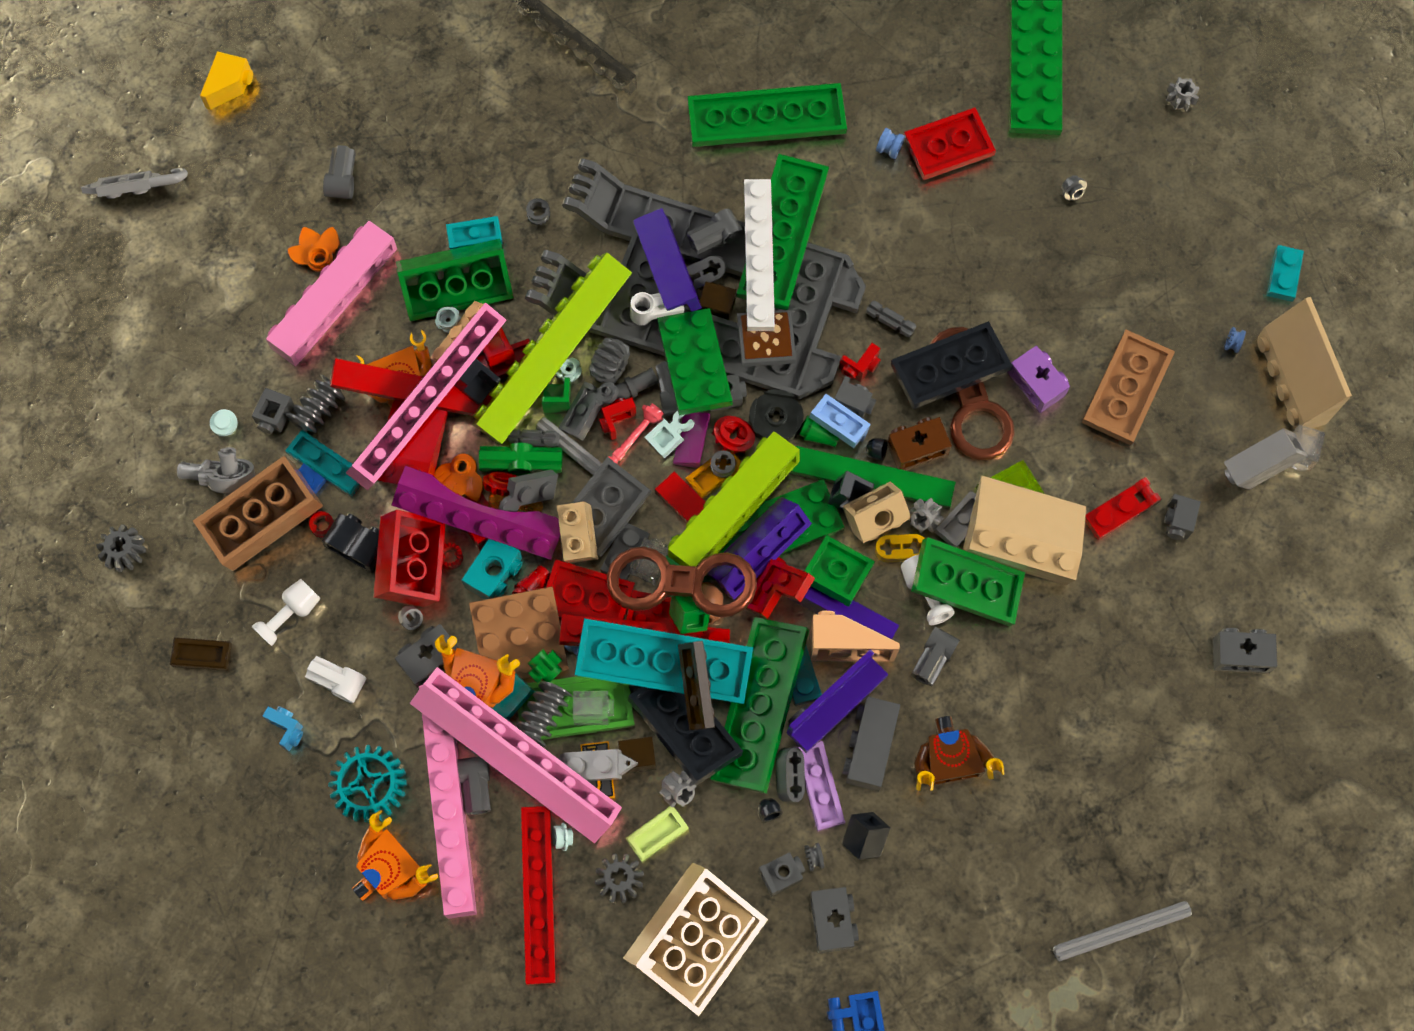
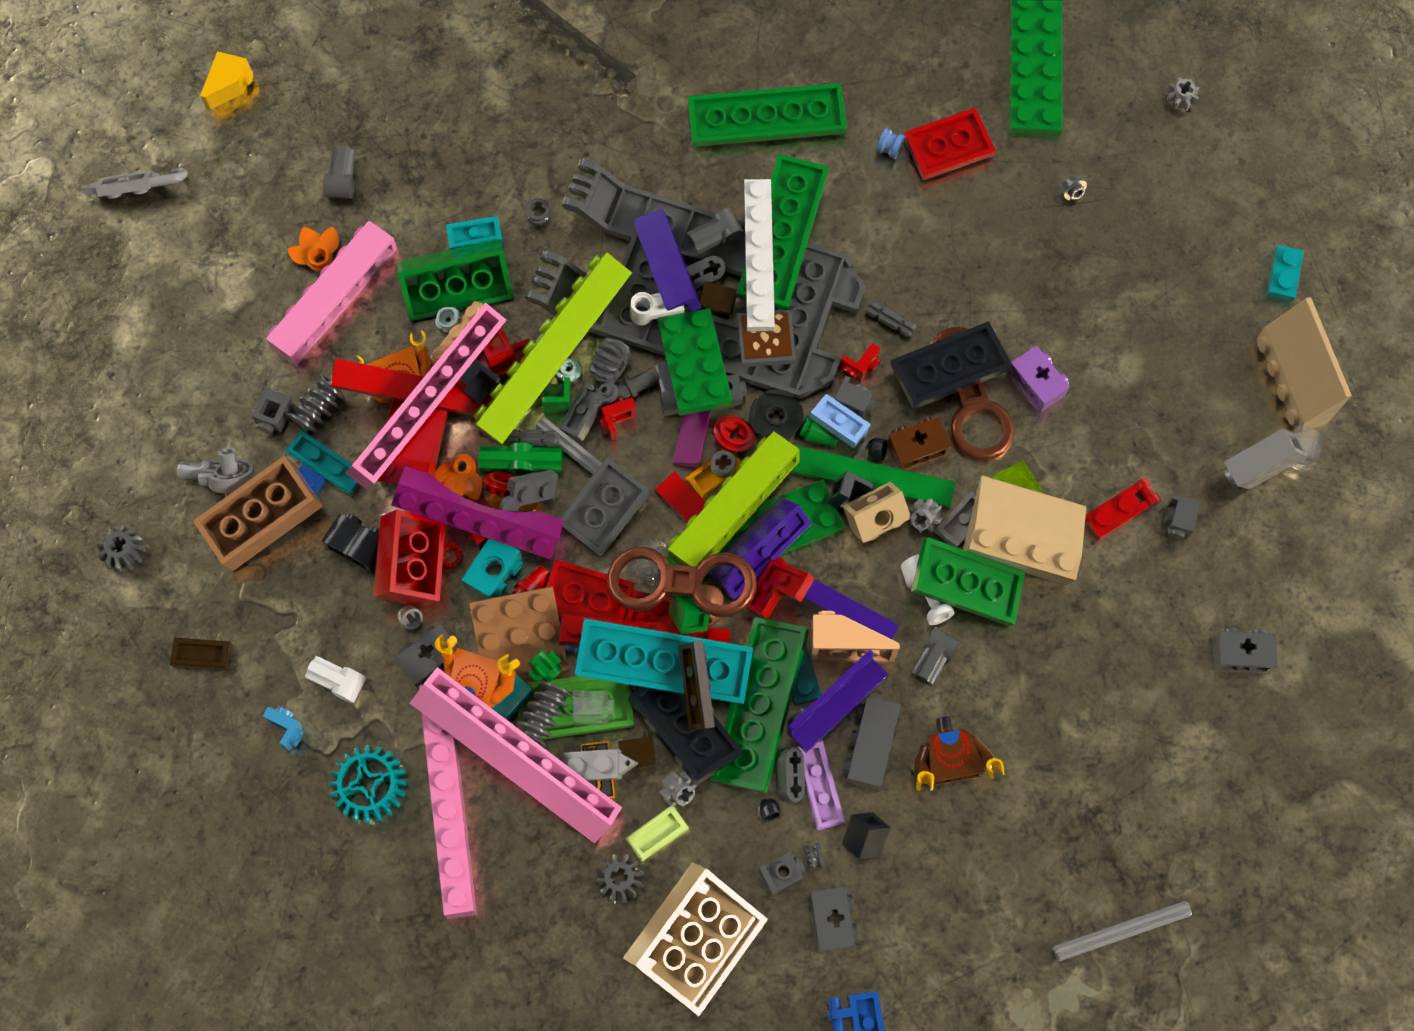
light aqua plate [210,409,238,436] -> none
white piece [252,579,321,646] -> none
red bush [309,511,334,539] -> none
orange torso [352,810,438,901] -> none
dark grey piece [458,756,491,815] -> none
red plate [521,806,556,985] -> none
light aqua plate [552,822,573,851] -> none
tan brick [557,501,598,563] -> none
dark grey plate [600,523,650,580] -> none
coral piece [608,403,664,464] -> none
light aqua plate [645,411,695,458] -> none
green plate [805,535,875,607] -> none
yellow beam [875,534,925,563] -> none
medium nougat plate [1082,330,1175,445] -> none
medium blue bush [1224,327,1246,354] -> none

